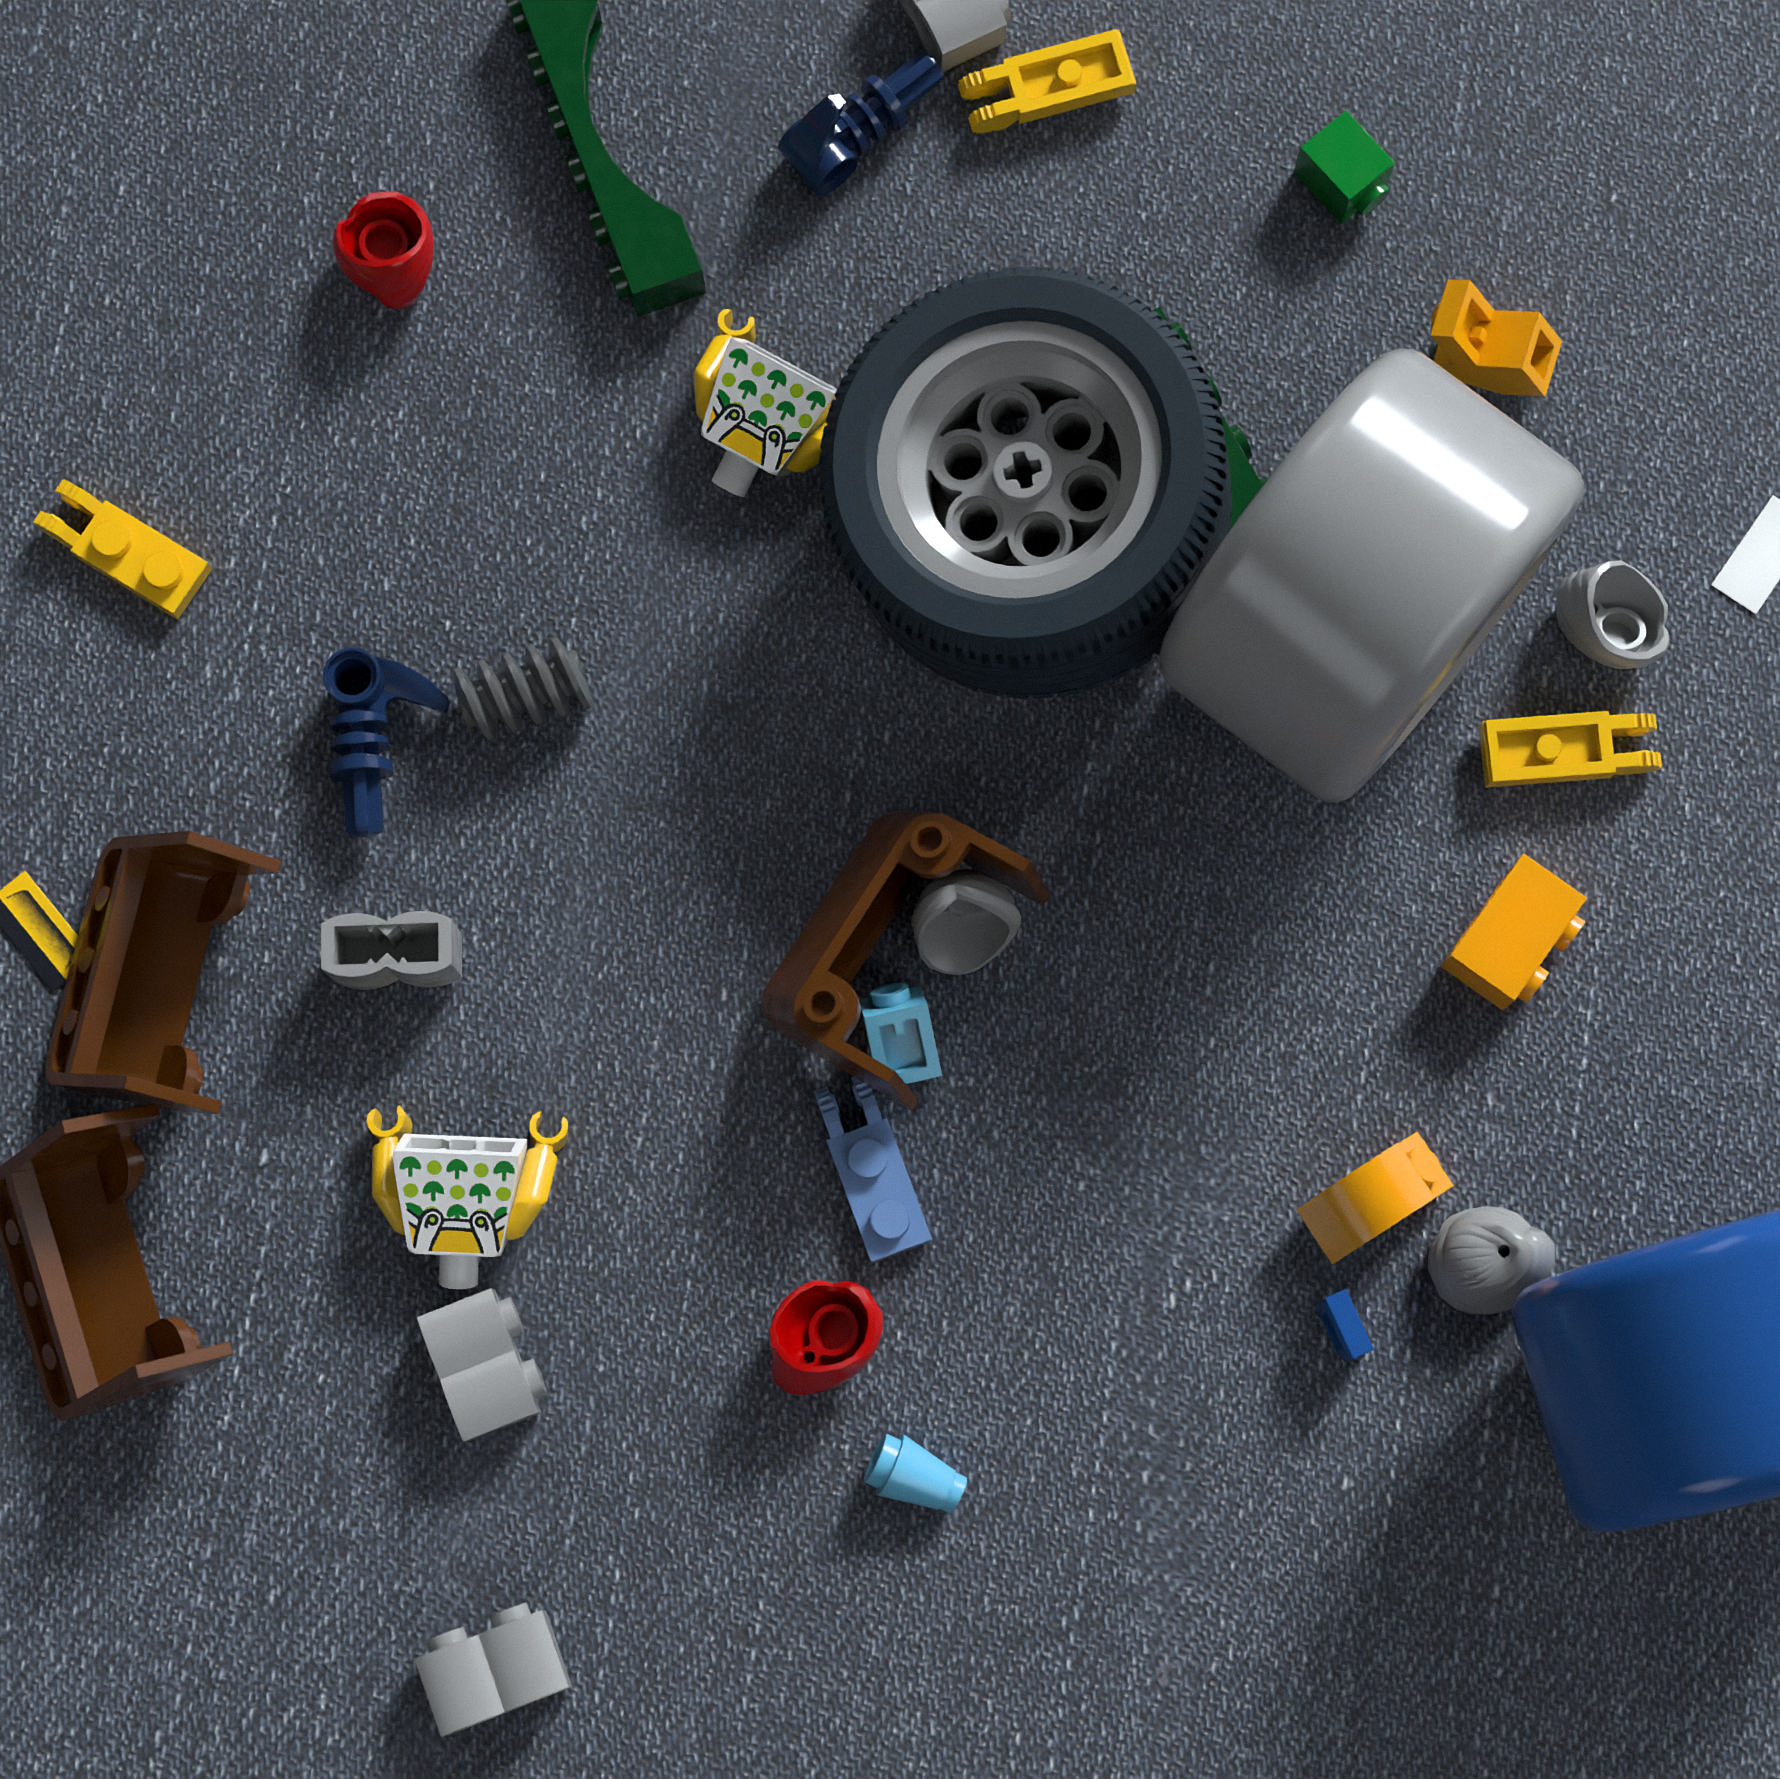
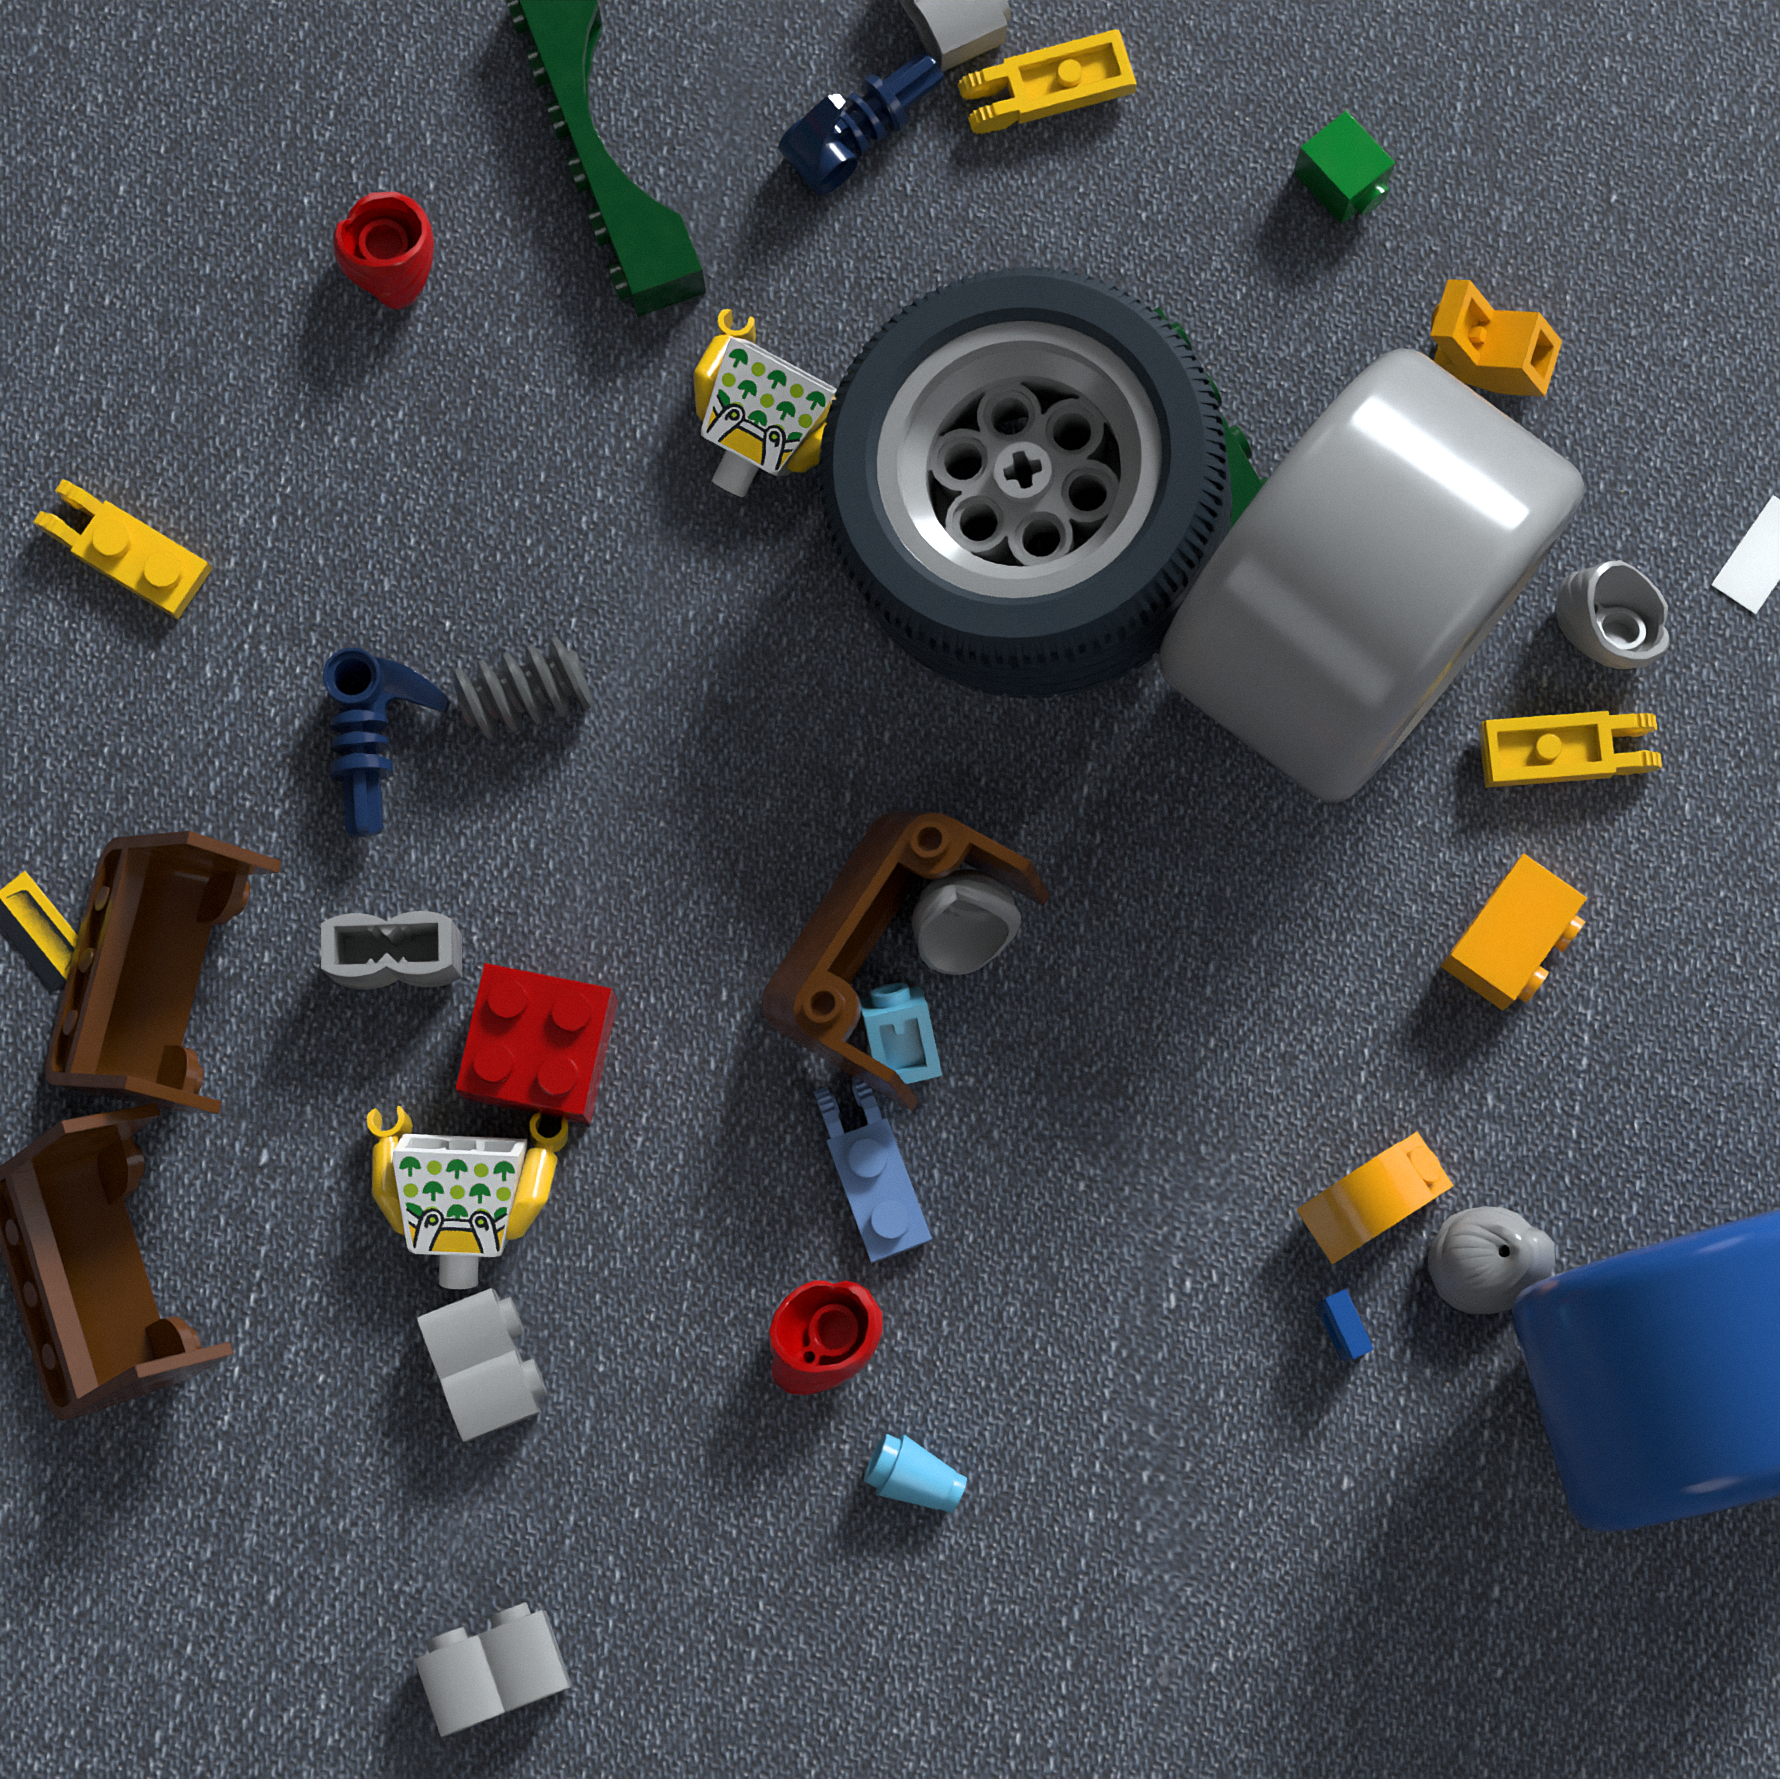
none -> red brick [456,963,618,1125]

